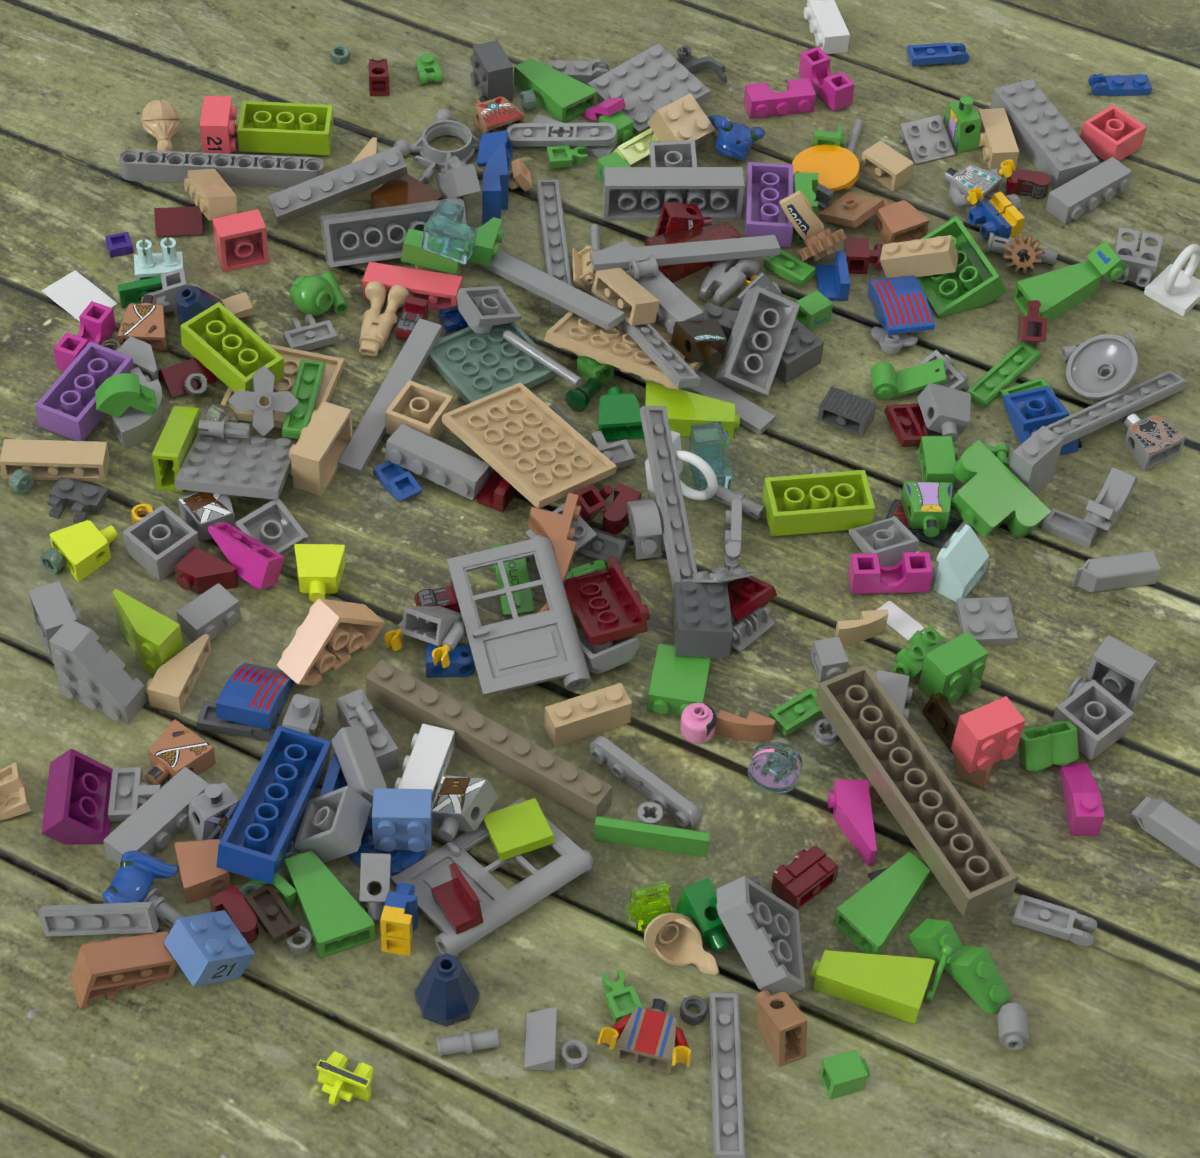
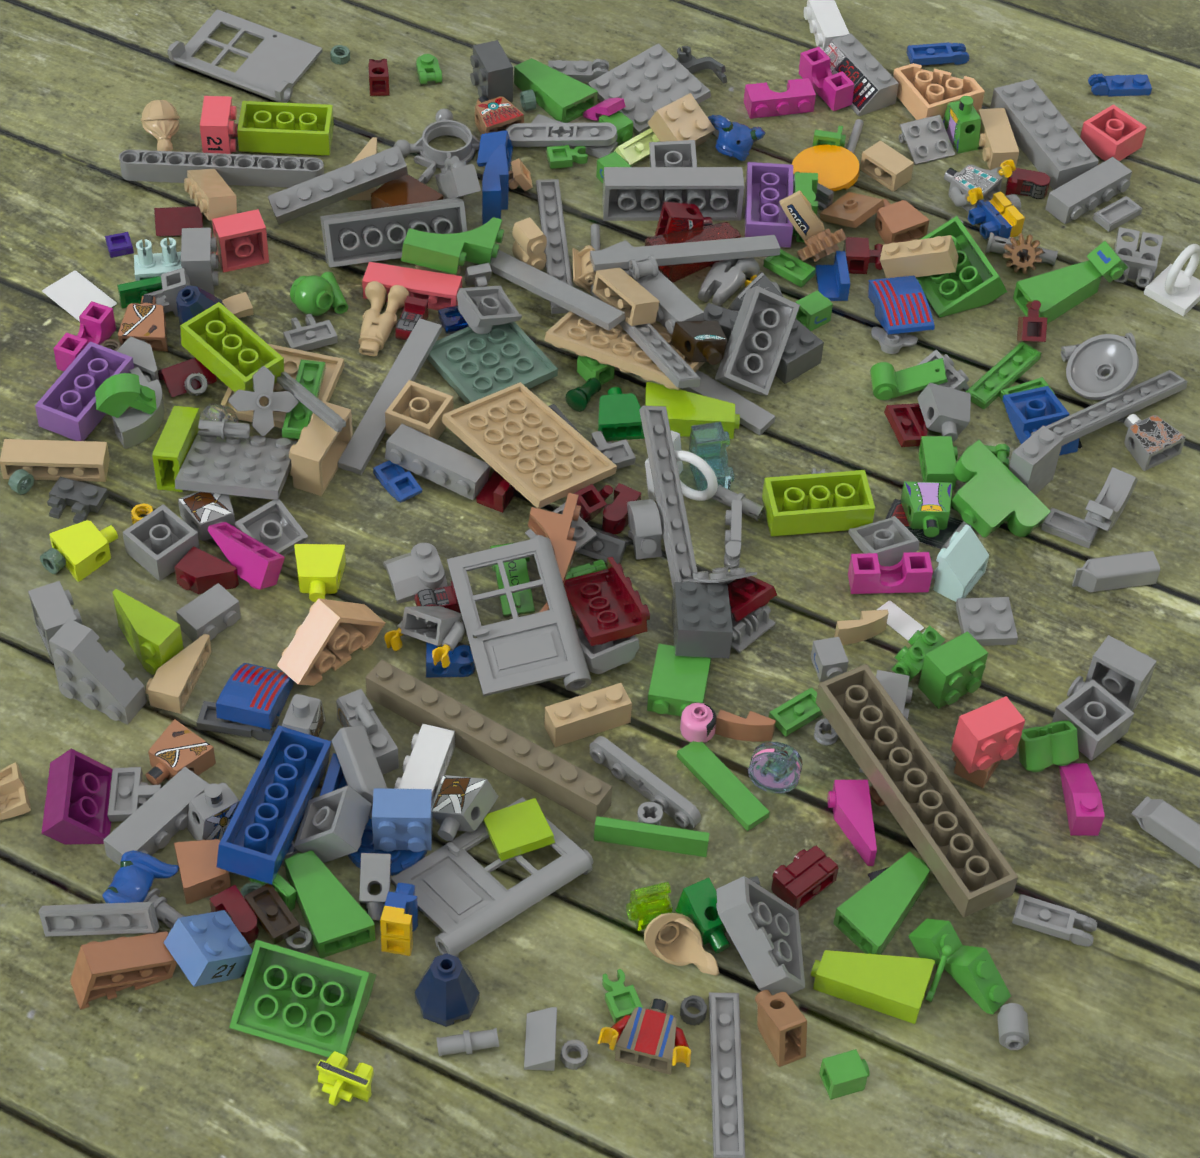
clear light blue brick [421,199,478,264] -> none
dark red panel [431,863,483,934] -> none
light grey bar [503,330,582,387] -> none
dark grey brick [817,386,876,437] -> none
dark brown plate [922,692,959,752] -> none
none -> light grey door [167,9,323,103]
none -> light grey brick [181,228,219,295]
none -> bright green slope [229,940,376,1057]
none -> light grey axle [276,372,346,432]
none -> light grey slope [383,543,448,604]
none -> light grey tile [464,263,492,287]
none -> tan brick [512,217,547,270]
none -> bright green tile [677,741,770,831]
none -> light grey slope [823,33,899,116]
none -> light nougat brick [893,63,985,121]
none -> light grey tile [1093,196,1143,232]

